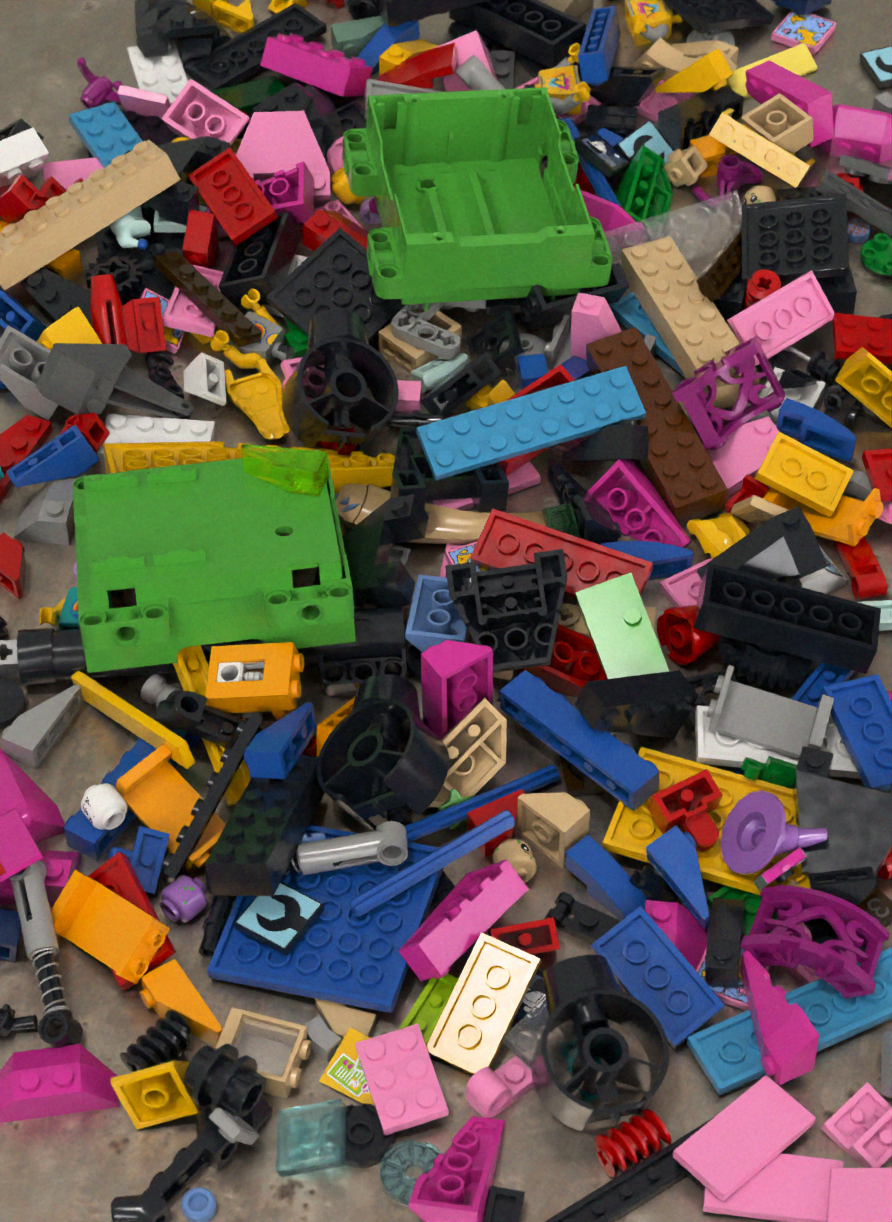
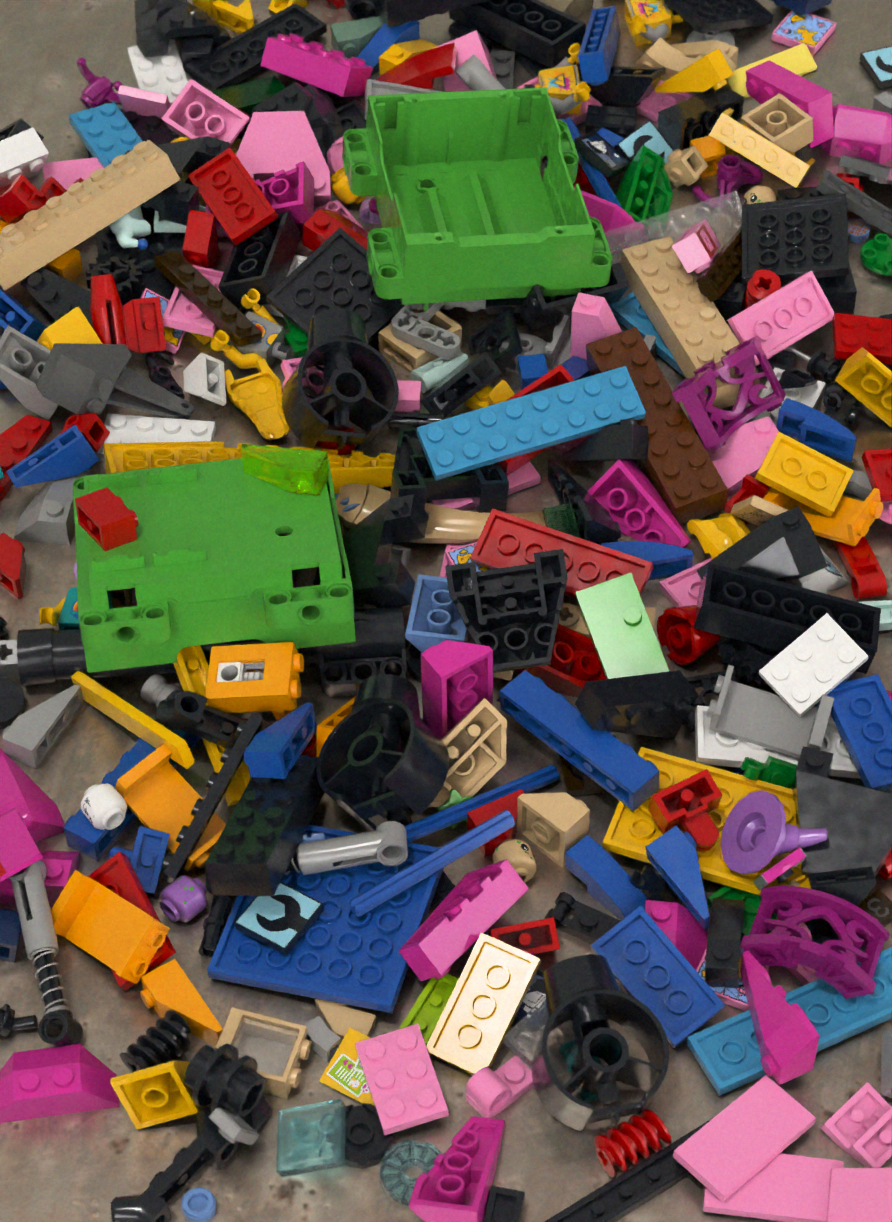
none -> red brick [75,487,139,551]
none -> bright pink brick [672,219,721,274]
none -> white plate [759,613,868,718]

